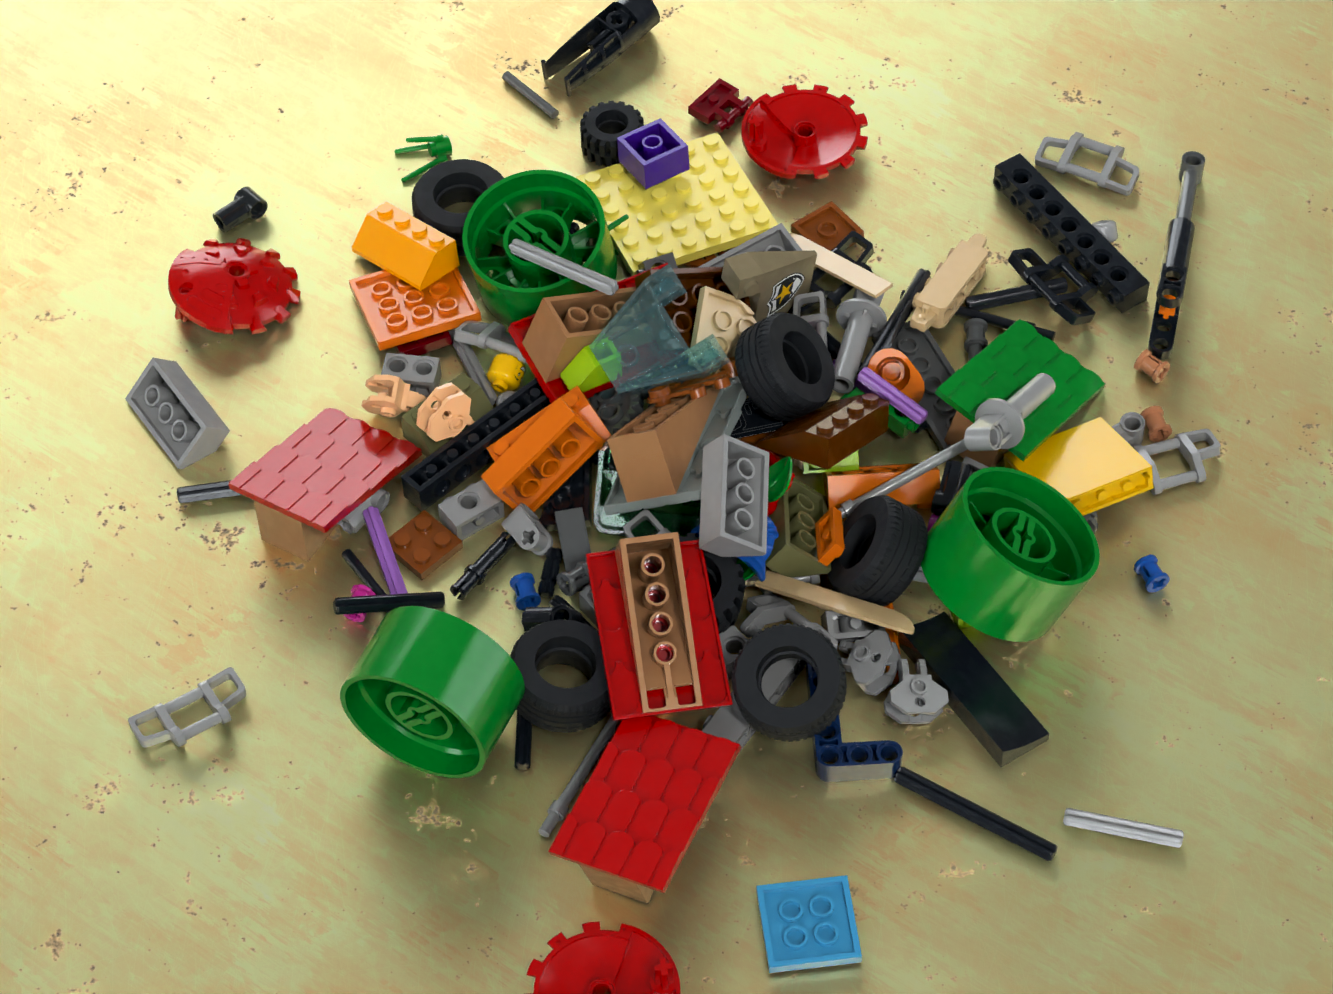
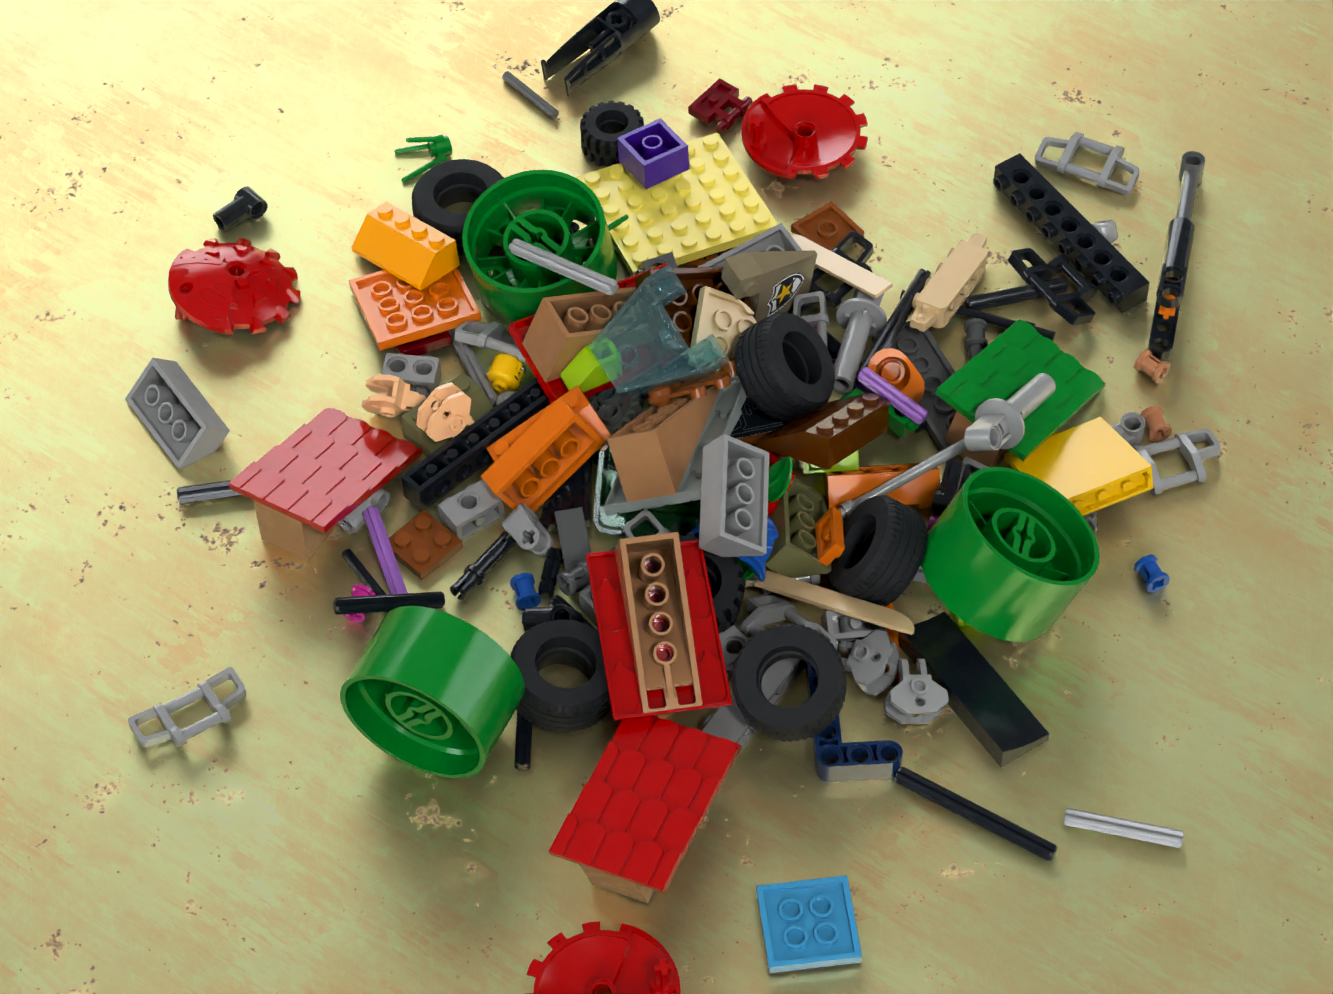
light grey bar [538,715,622,837] -> none

